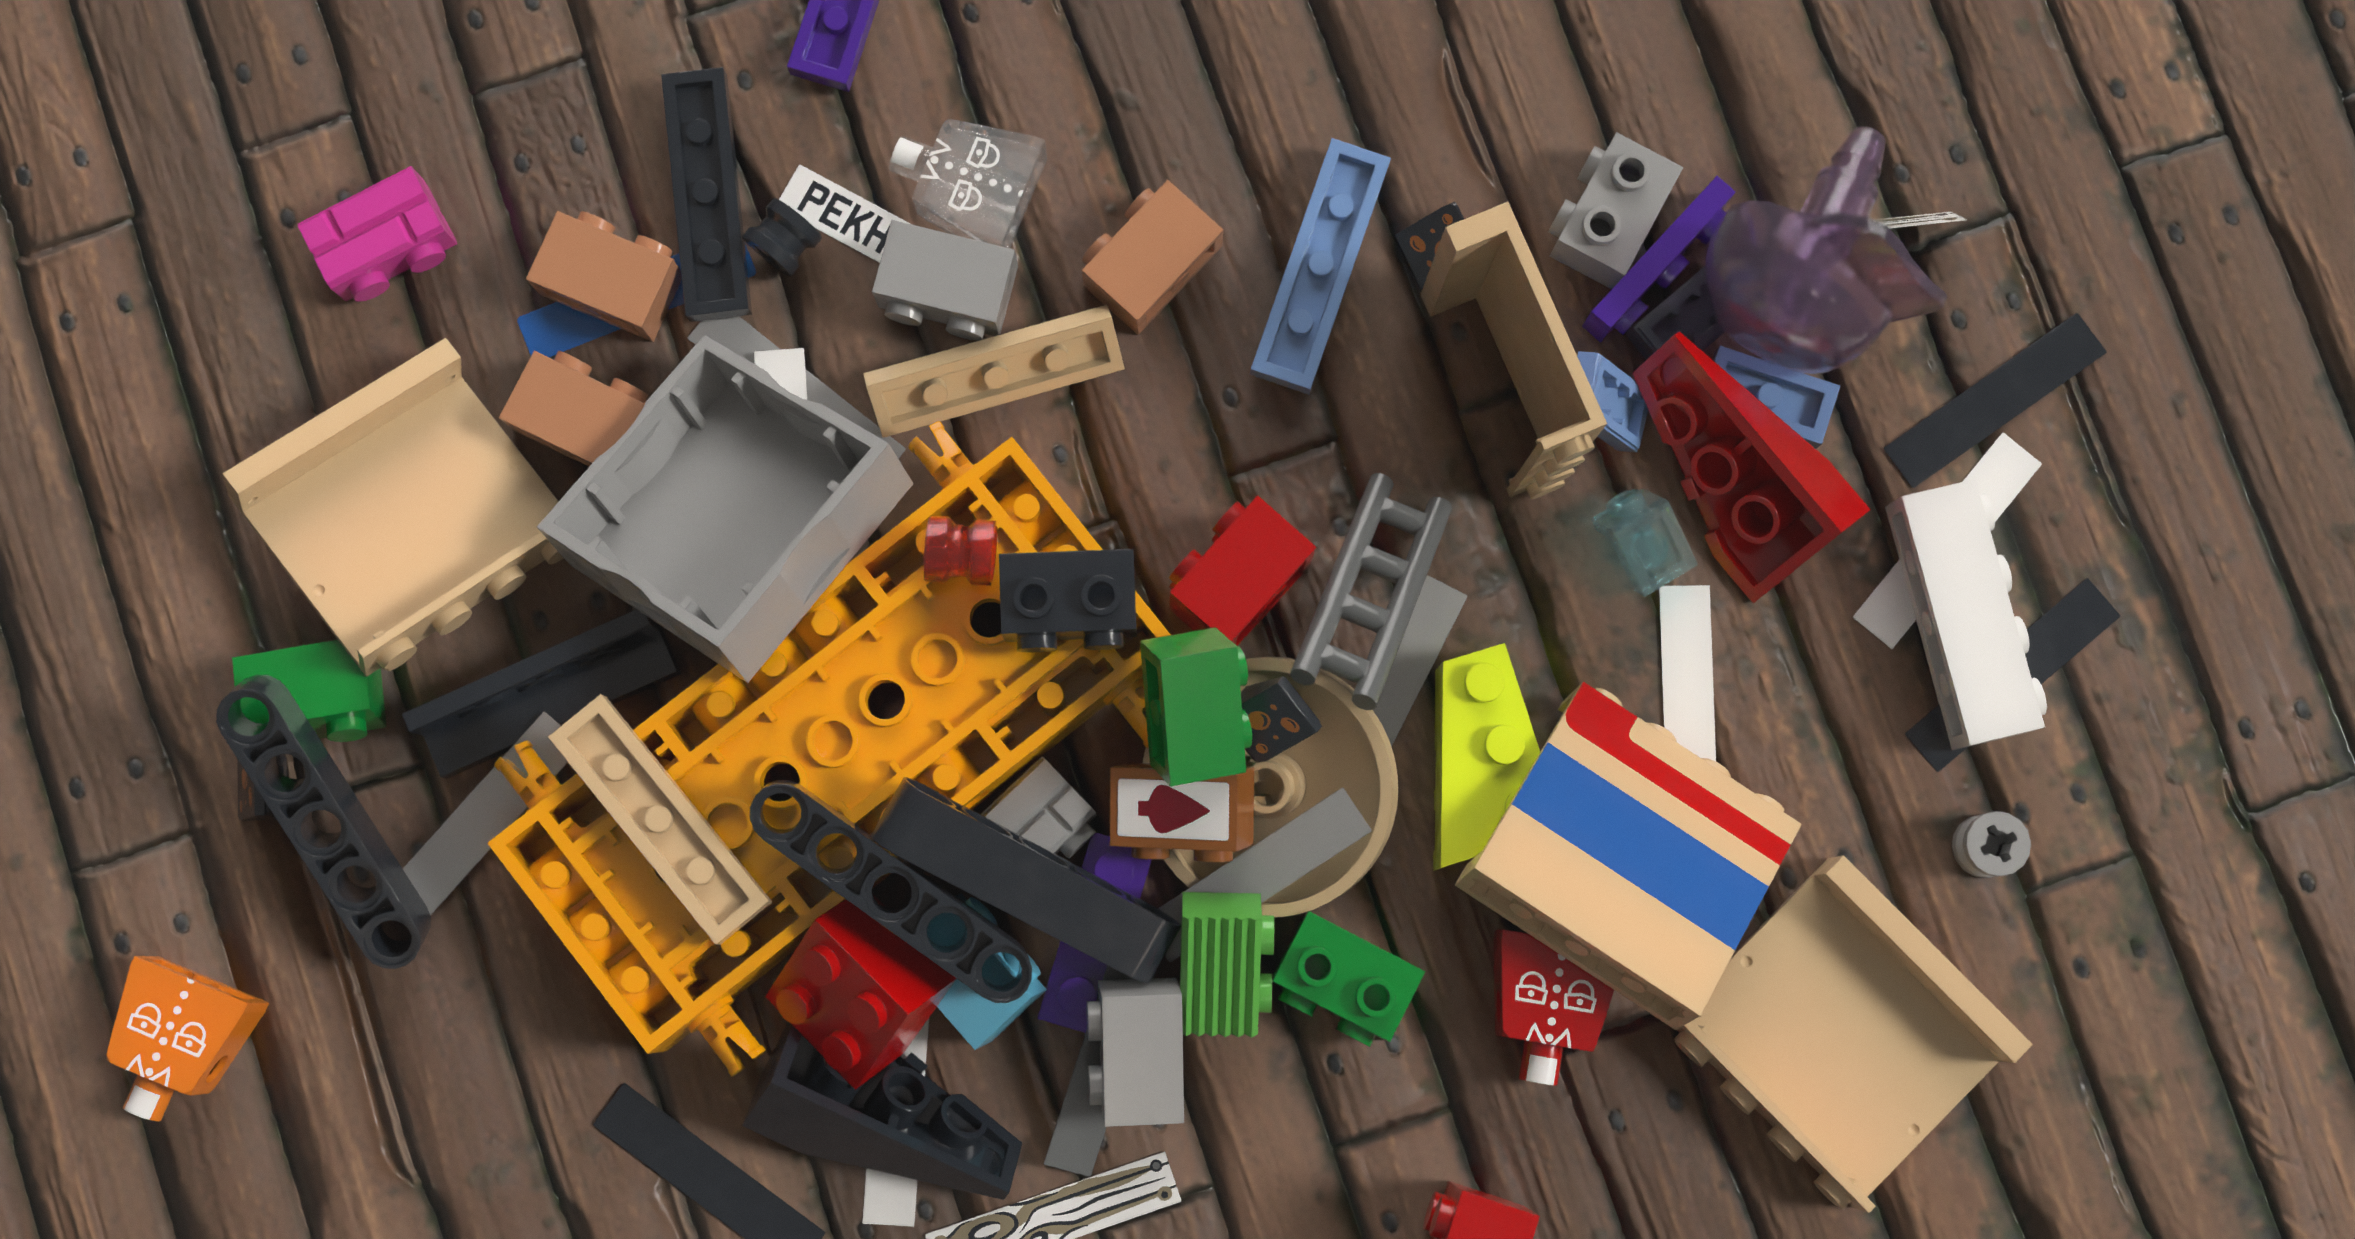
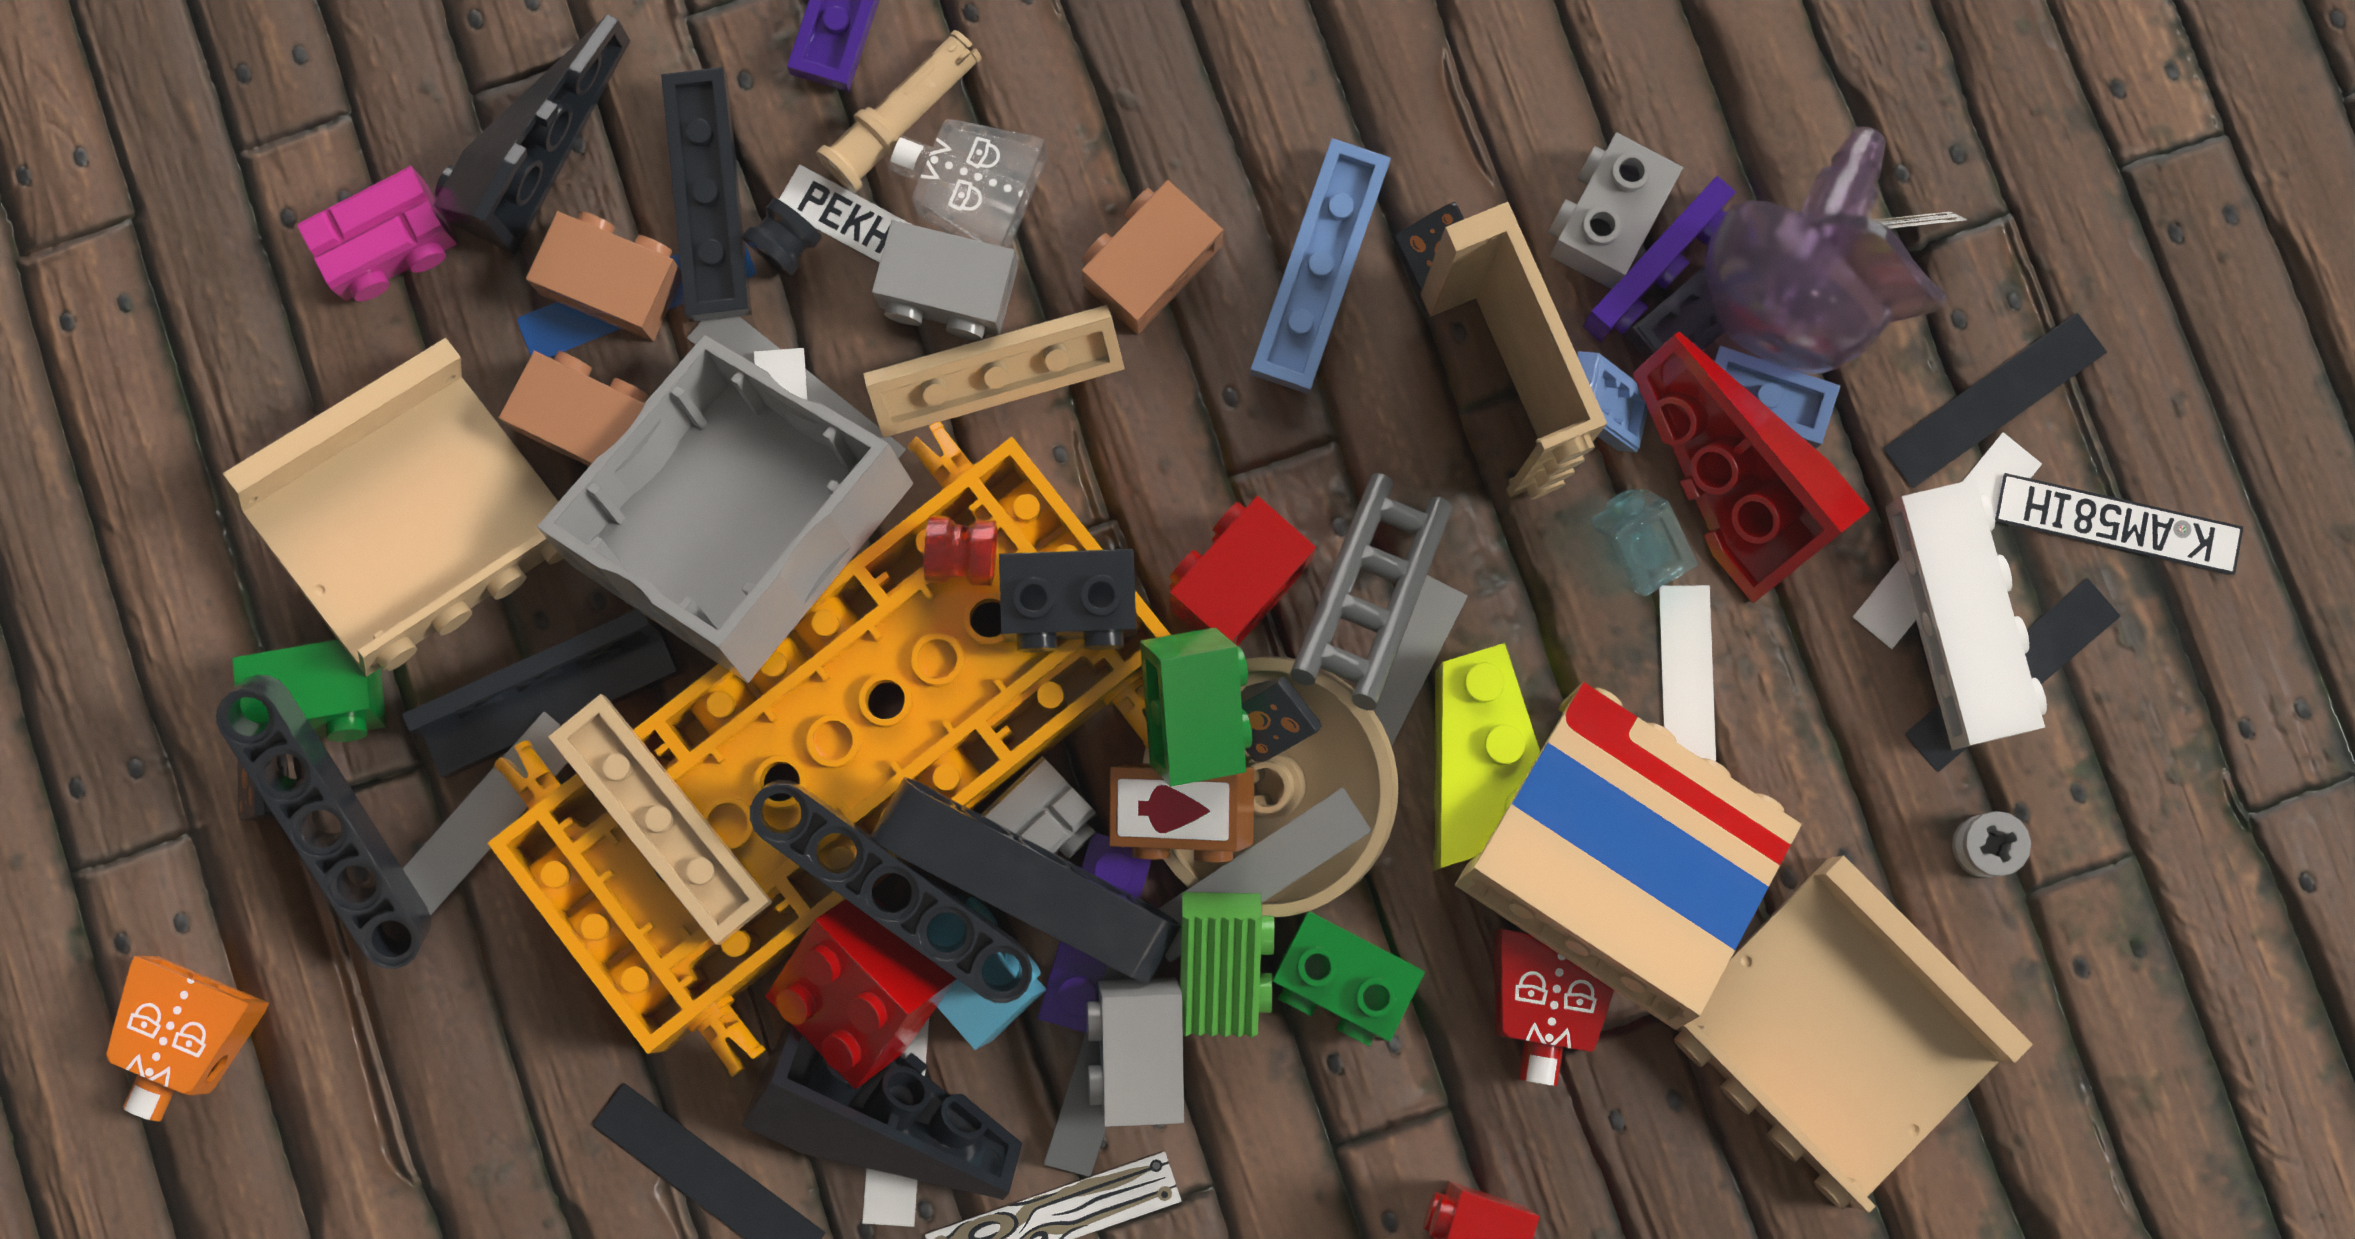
none -> black wedge [433,14,630,255]
none -> tan pin [816,30,982,193]
none -> sticker [1995,473,2243,575]

